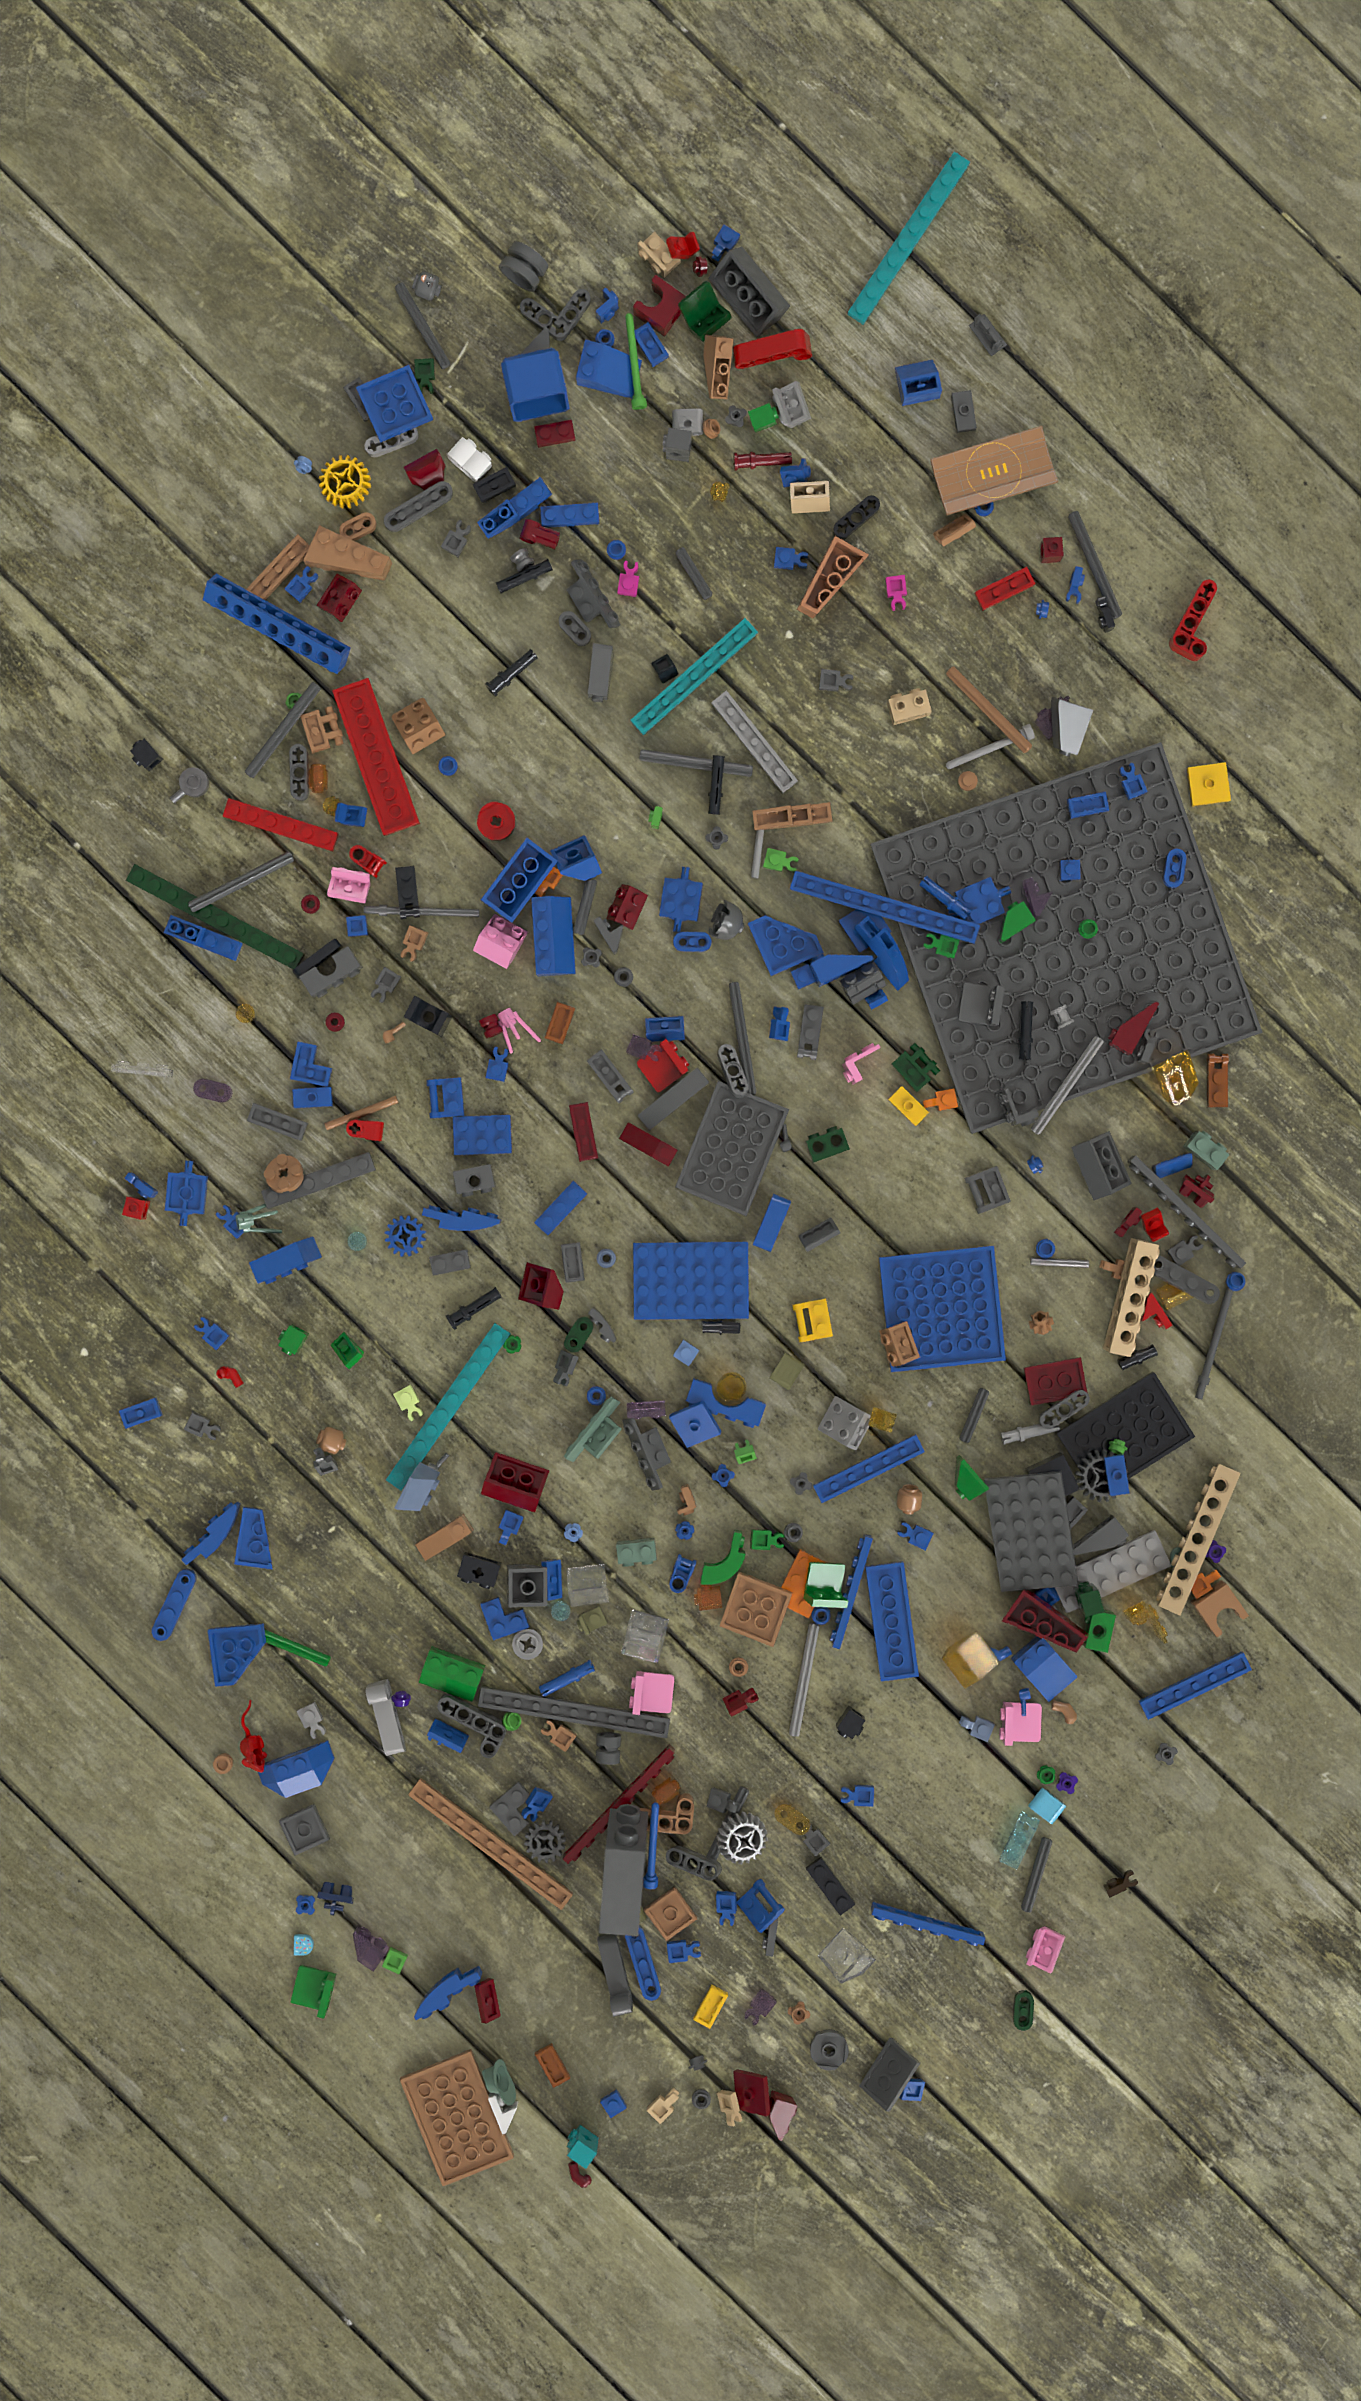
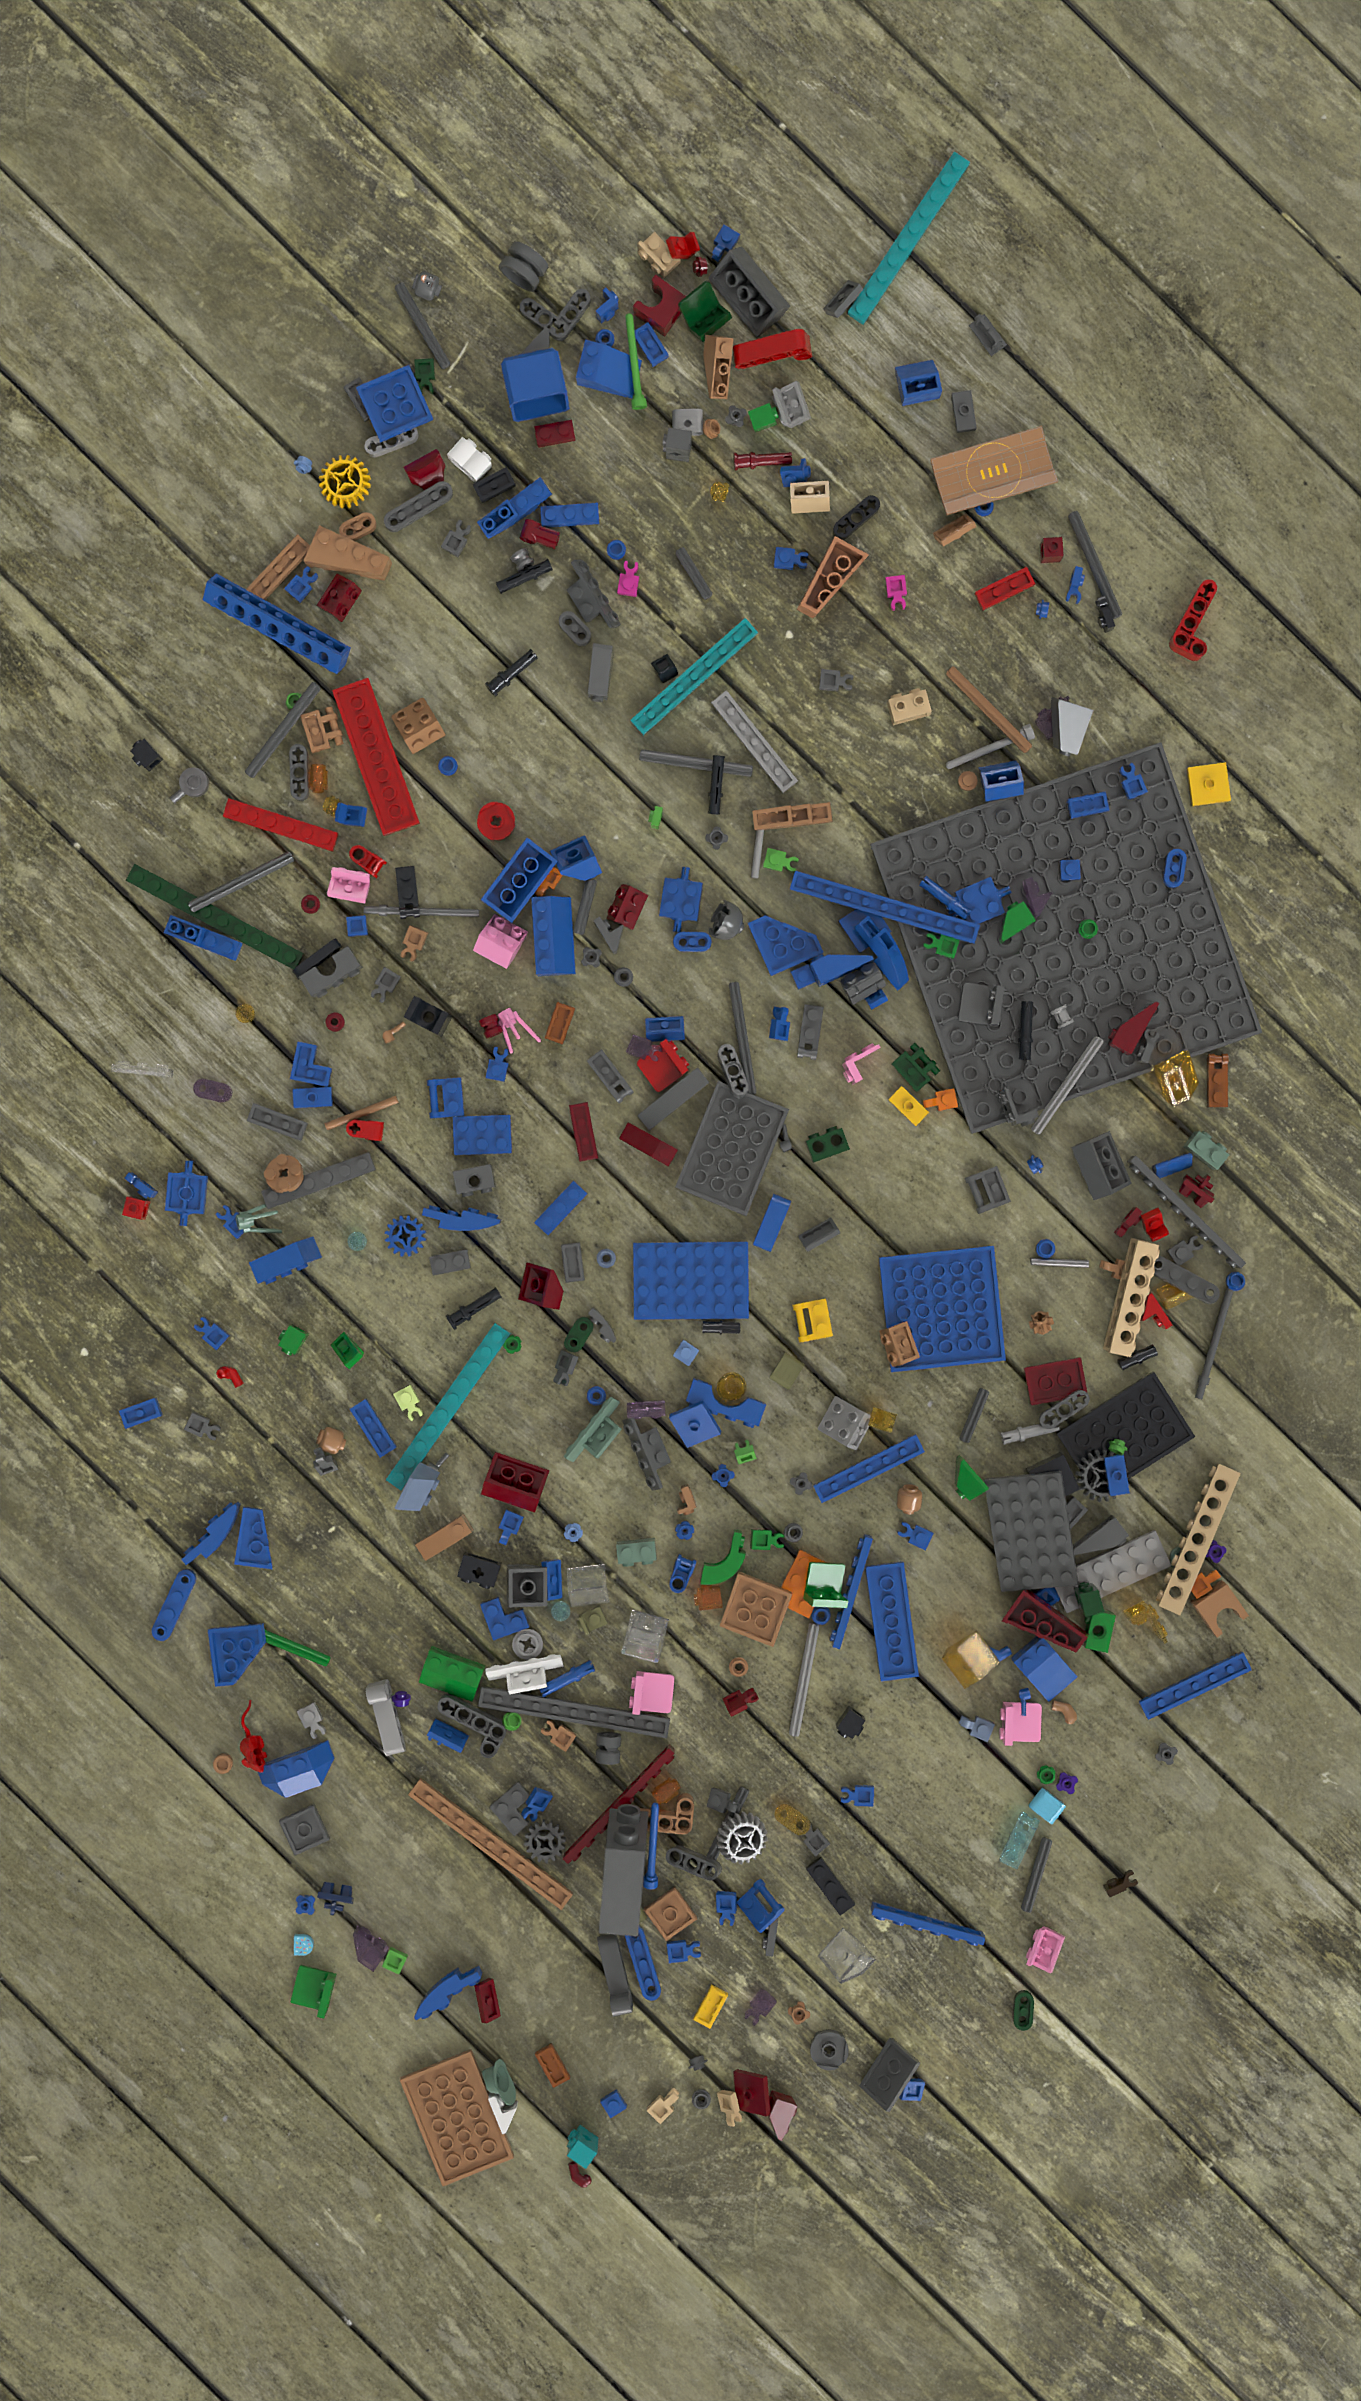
none -> blue plate [350,1398,397,1457]
none -> white bracket [485,1654,564,1694]
none -> dark grey plate [823,280,863,318]
none -> blue slope [978,761,1024,802]

